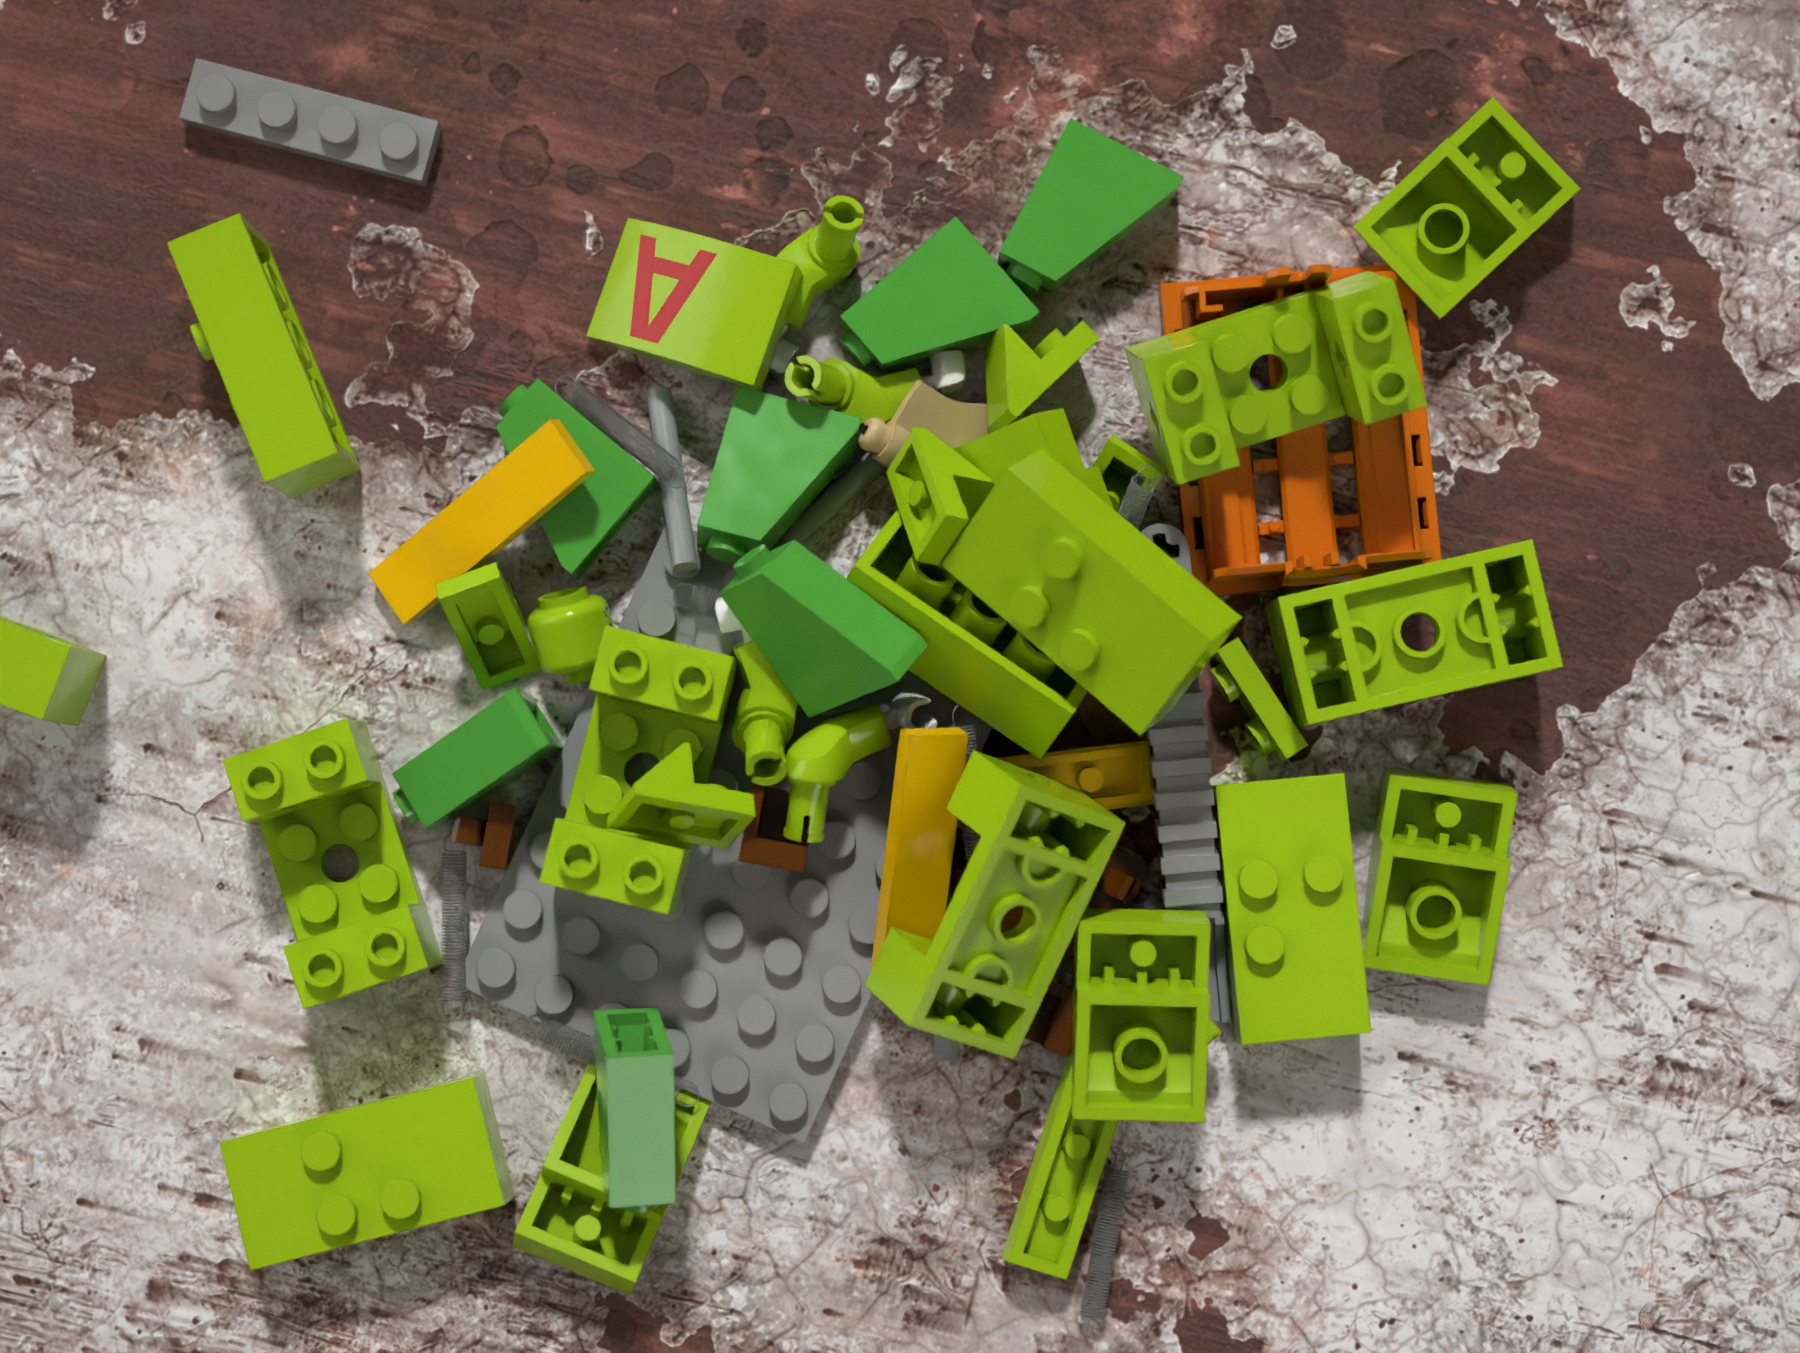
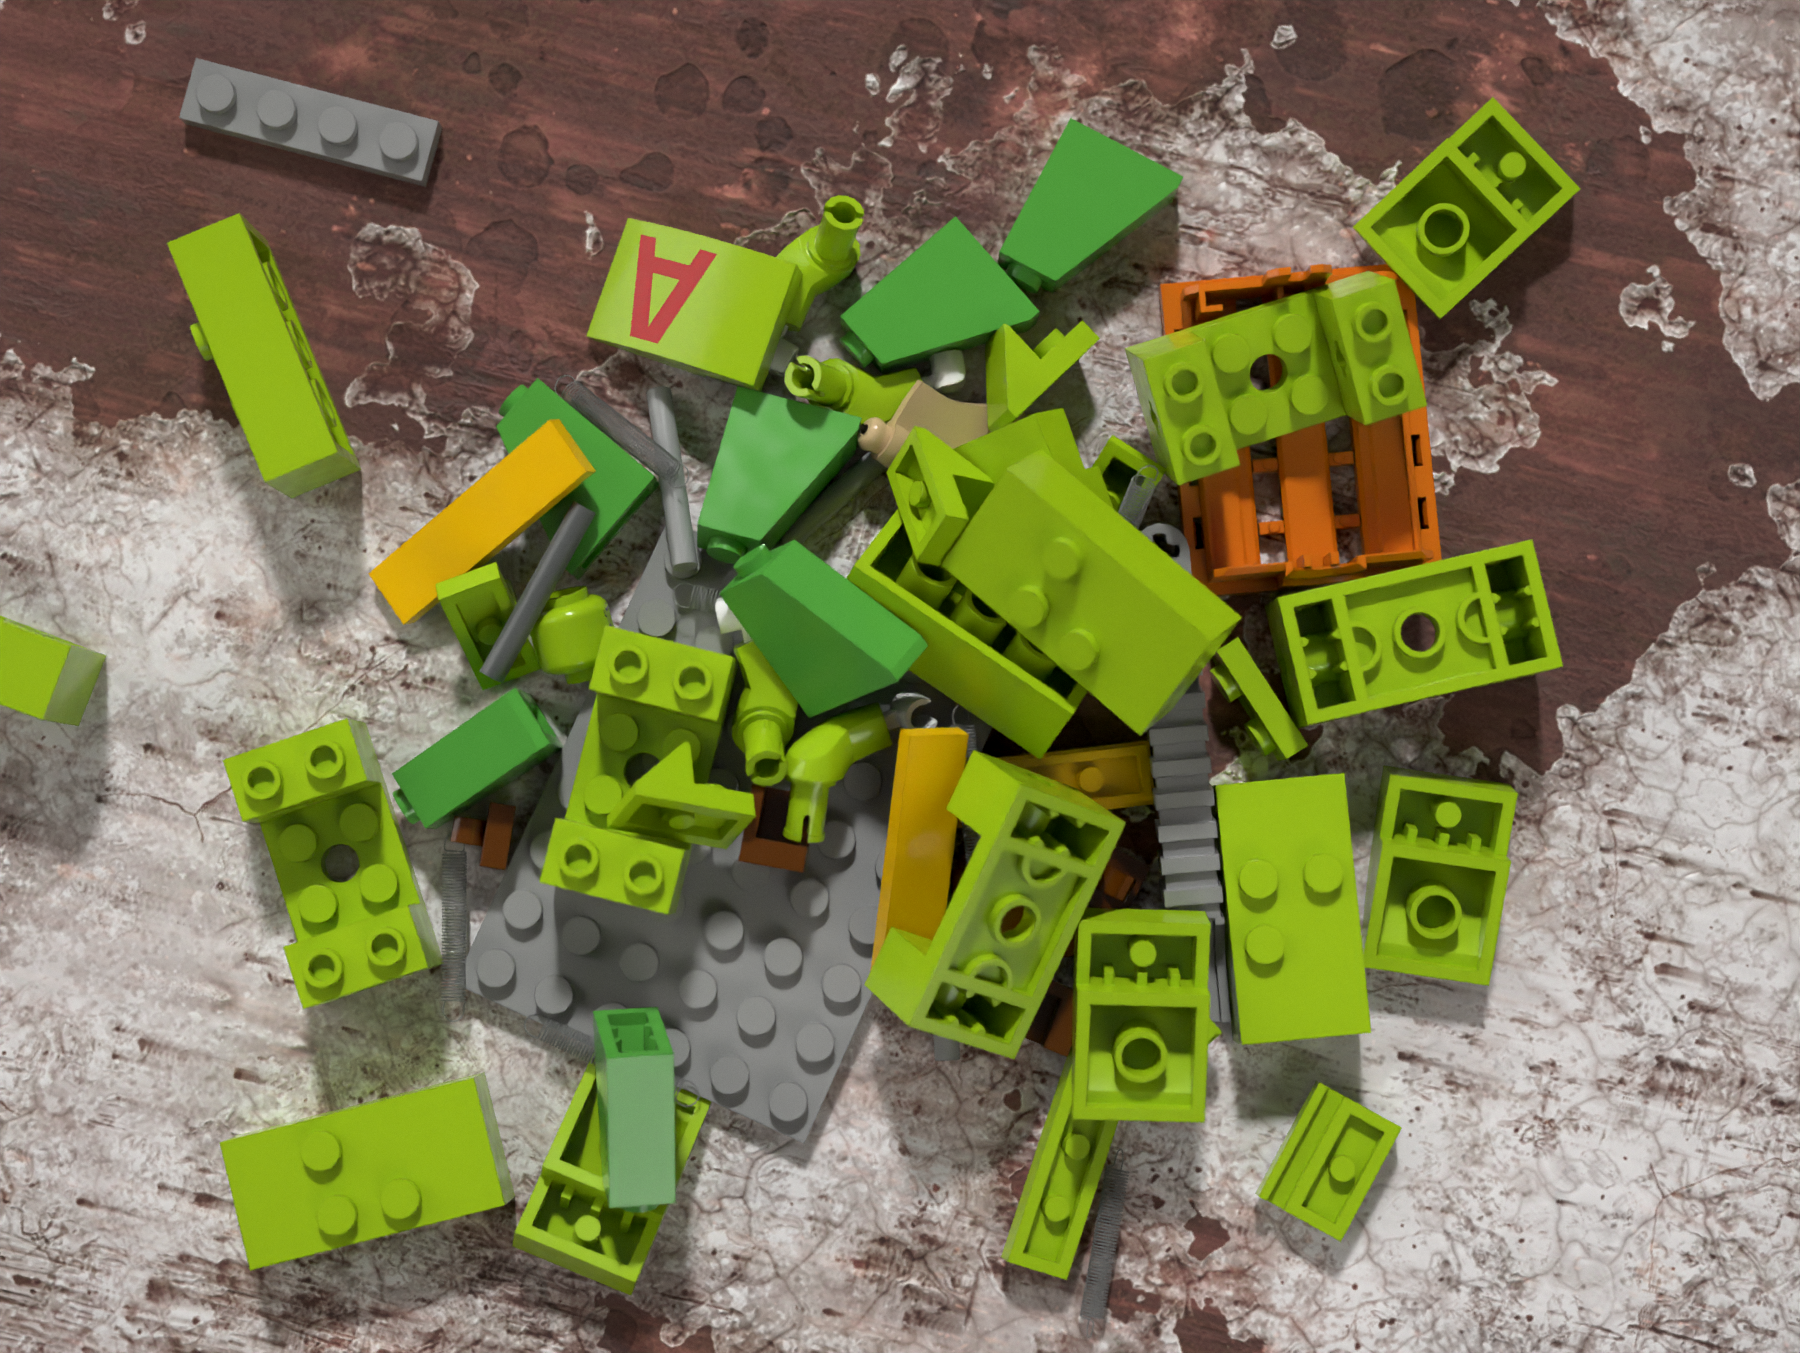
none -> dark grey bar [480,501,596,683]
none -> lime plate [1255,1081,1402,1242]

